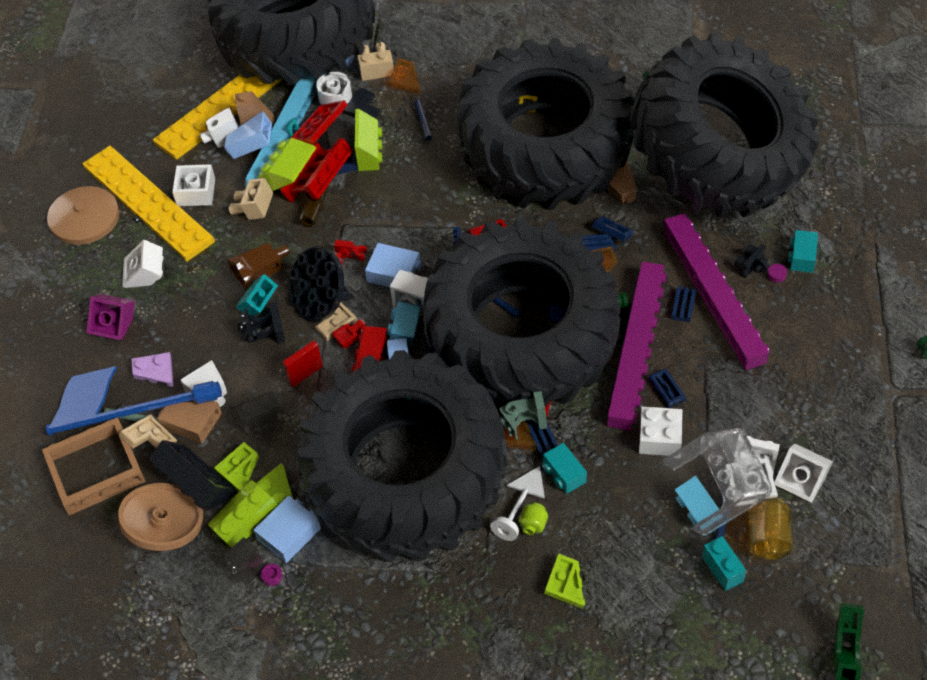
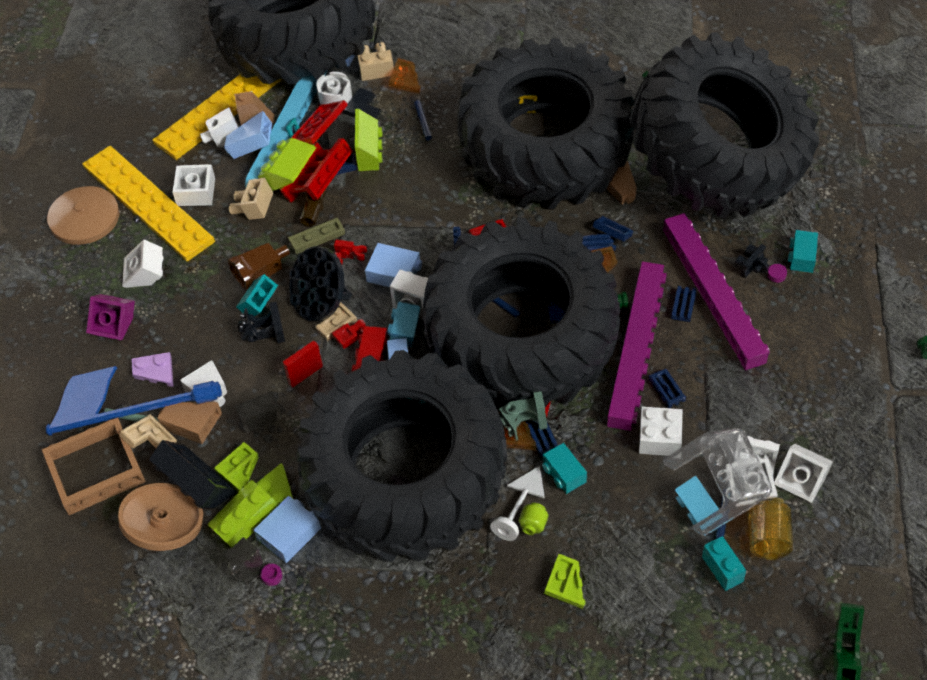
none -> olive plate [288,217,345,254]

